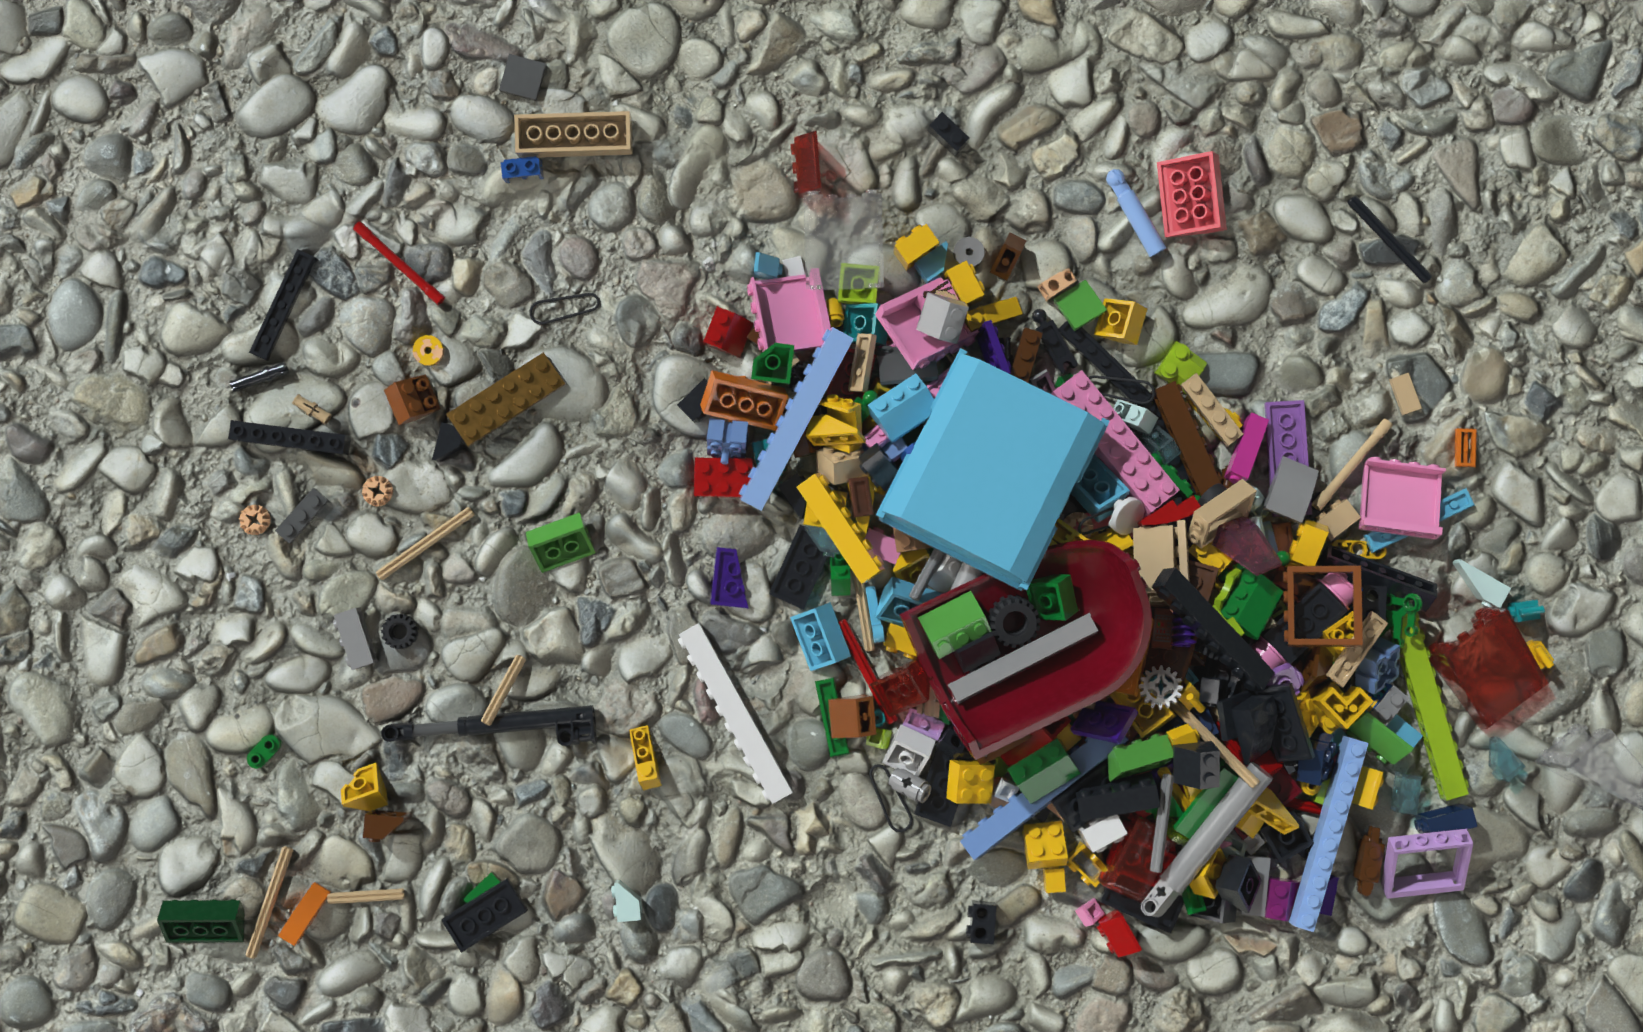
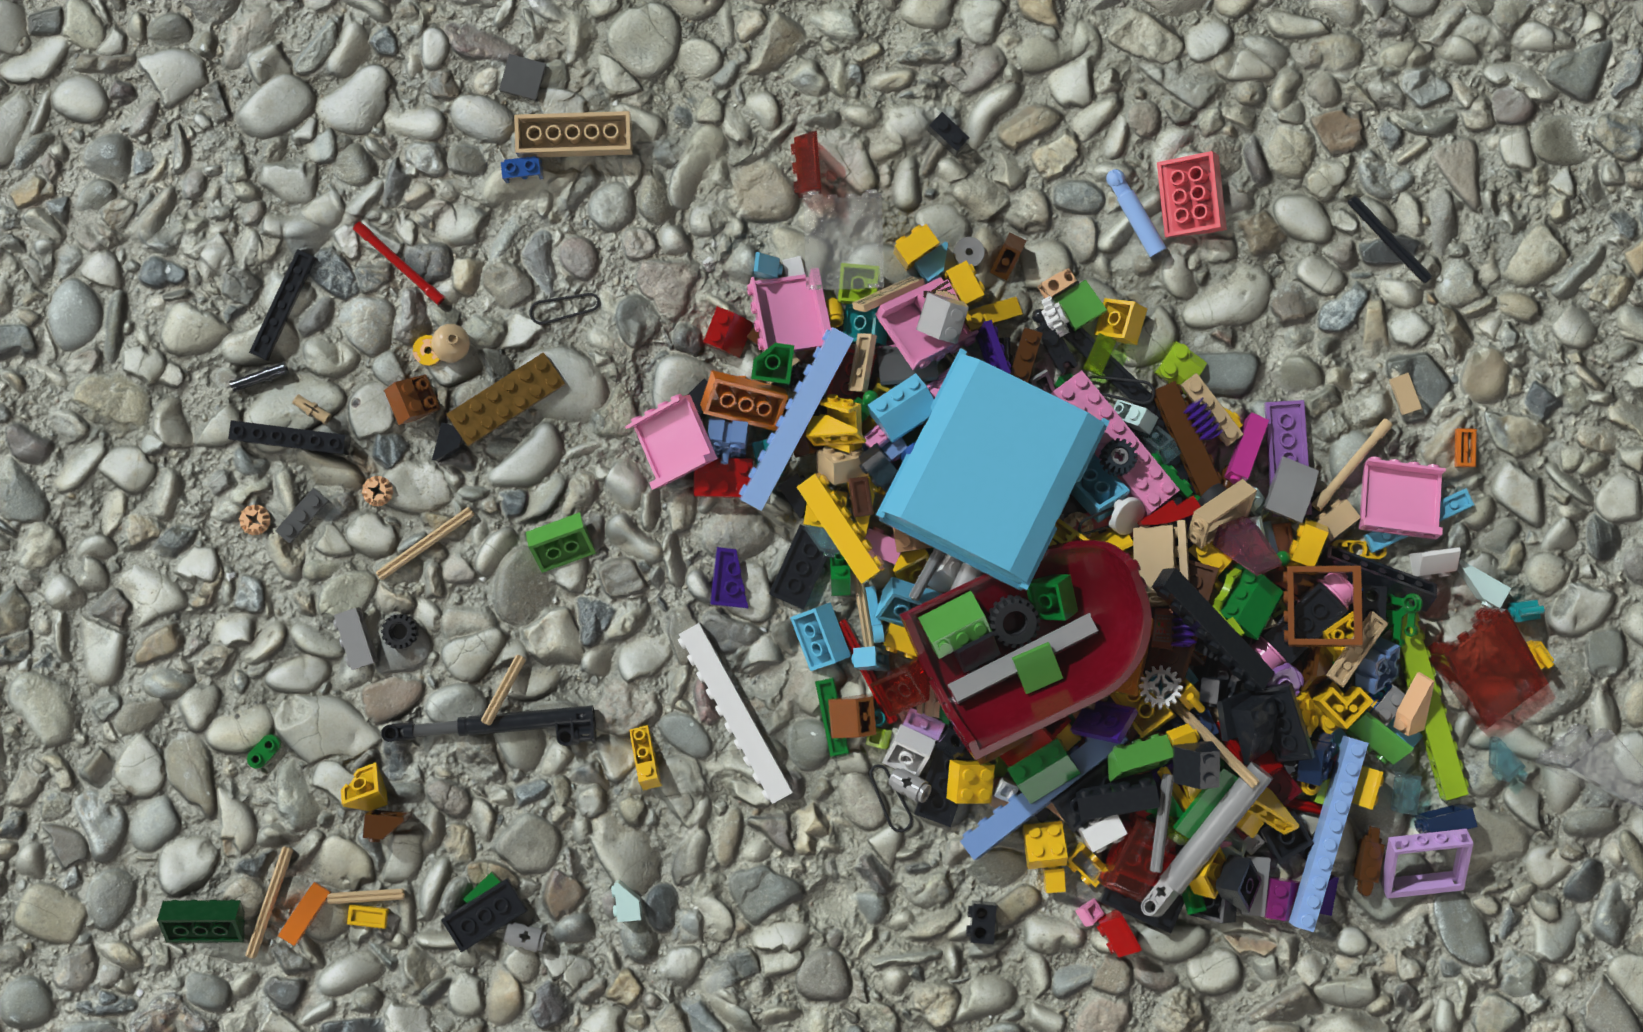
none -> yellow tile [347,904,389,929]
none -> tan cylinder [431,324,470,363]
none -> light grey piece [504,922,547,952]
none -> bright pink panel [625,394,718,490]
none -> tan tile [852,276,925,312]
none -> medium azure slope [852,646,890,671]
none -> bright green tile [1012,642,1063,694]
none -> white gear [1041,296,1069,337]
none -> clear neon green tile [1083,333,1116,376]
none -> black bush [1099,438,1138,476]
none -> dark purple piece [1183,397,1223,440]
none -> light nougat slope [1394,672,1435,736]
none -> white slope [1409,547,1461,579]

